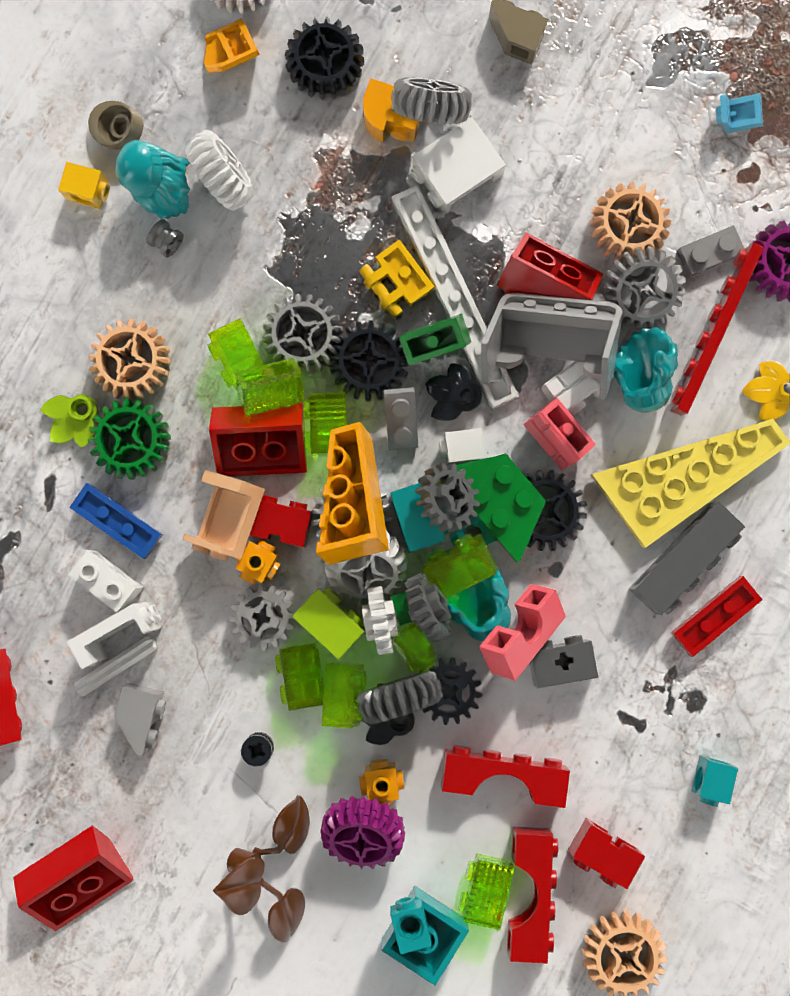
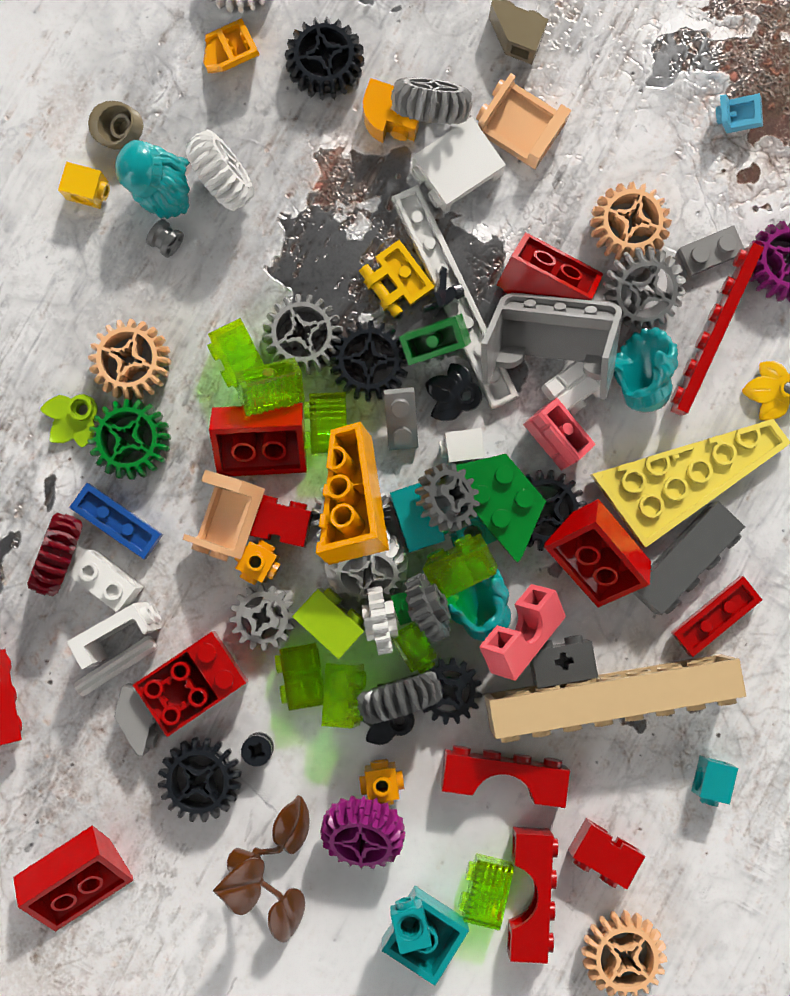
none -> dark red gear [27,513,83,596]
none -> red slope [133,631,248,737]
none -> black gear [158,737,242,822]
none -> black piece [422,266,464,319]
none -> light nougat panel [476,73,571,170]
none -> tan brick [484,654,747,743]
none -> red slope [544,499,651,608]

